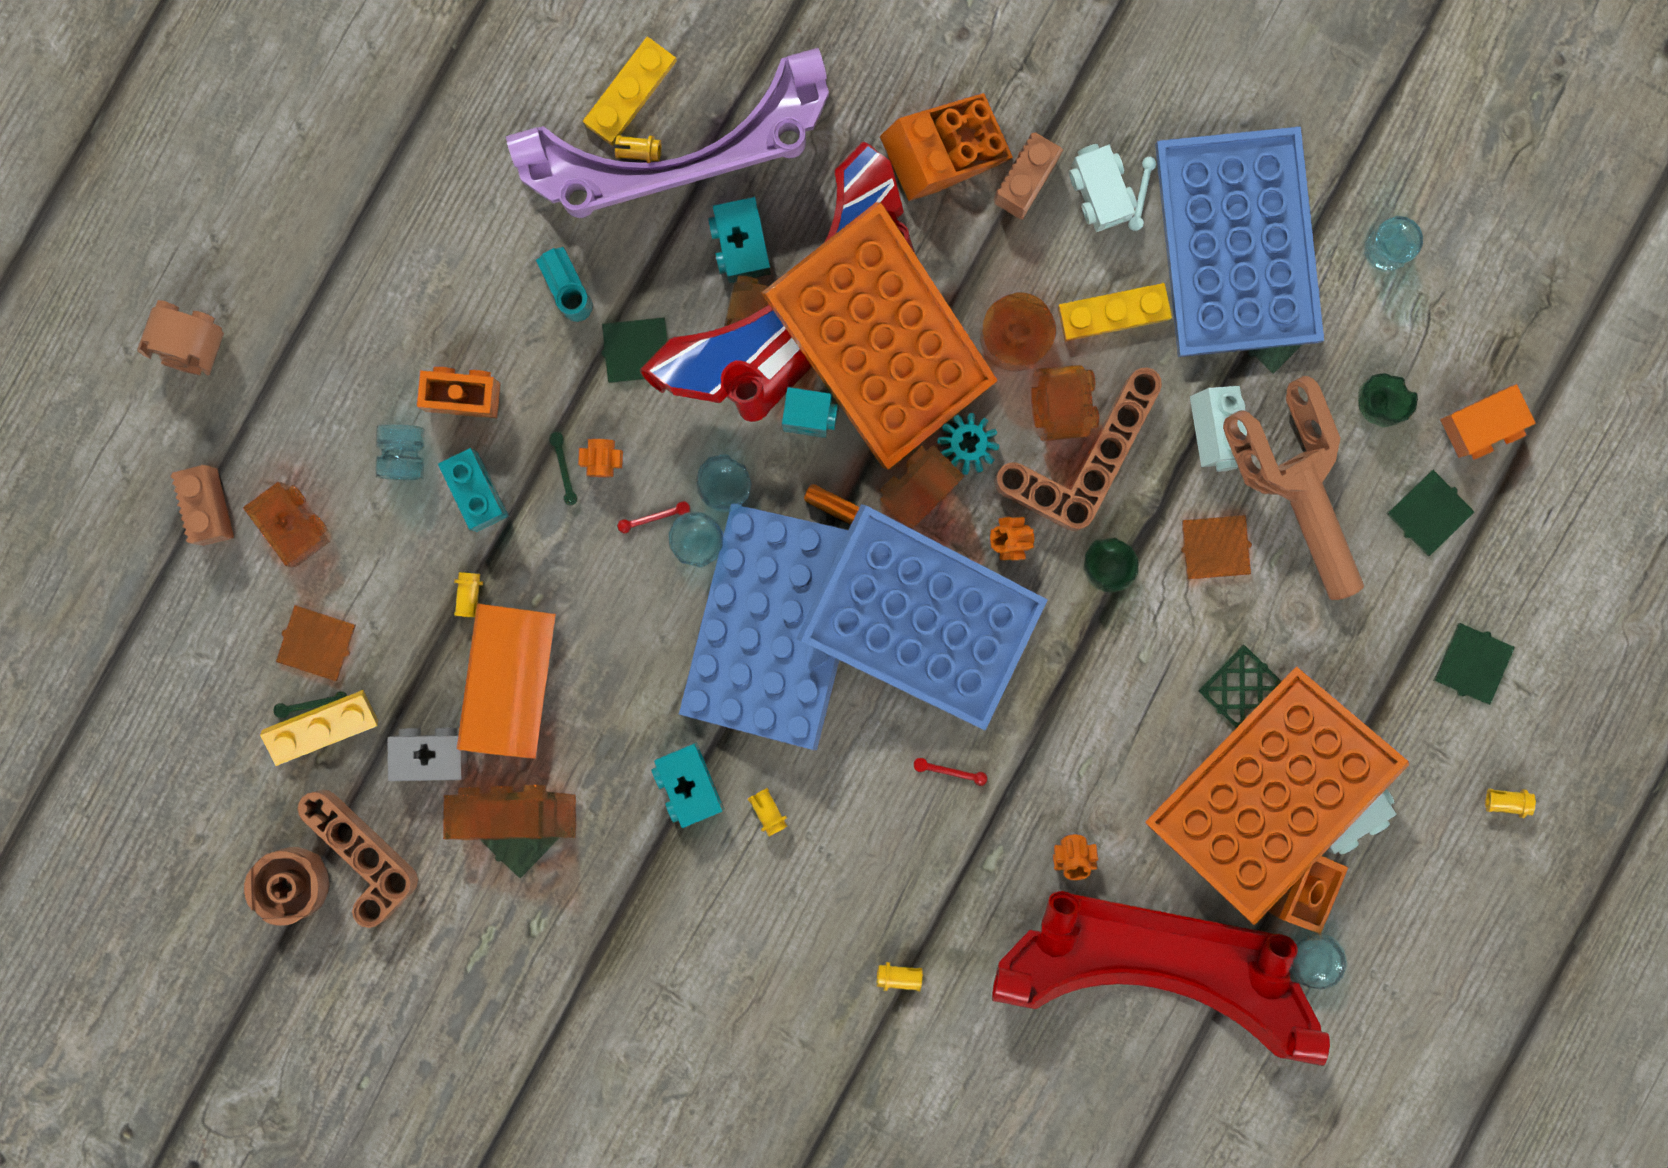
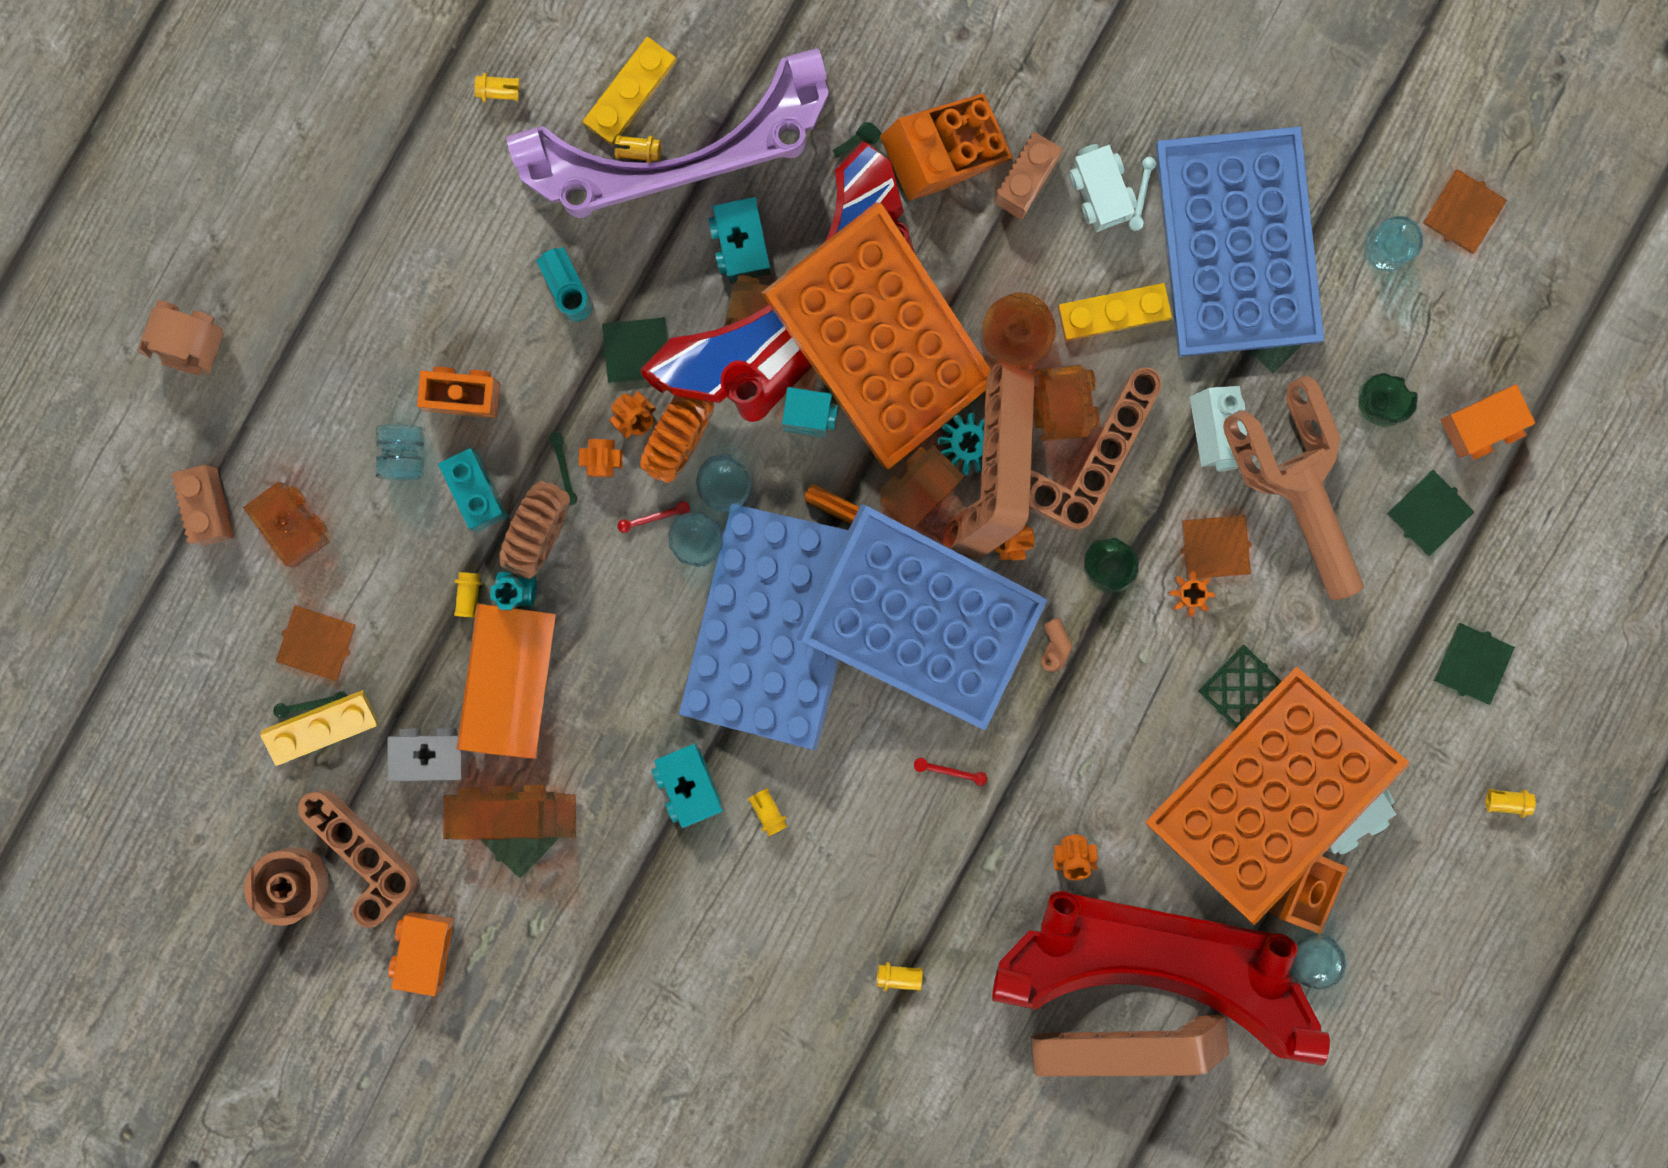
none -> orange brick [388,911,455,996]
none -> yellow pin [474,72,520,102]
none -> teal piece [490,572,536,610]
none -> nougat gear [499,481,570,579]
none -> orange gear [609,391,656,438]
none -> orange gear [640,396,714,483]
none -> clear green hand [832,122,882,158]
none -> nougat beam [943,362,1034,559]
none -> nougat beam [1030,1015,1230,1076]
none -> nougat arm [1041,617,1072,672]
none -> orange gear [1167,571,1215,617]
none -> clear orange piece [1423,169,1507,254]

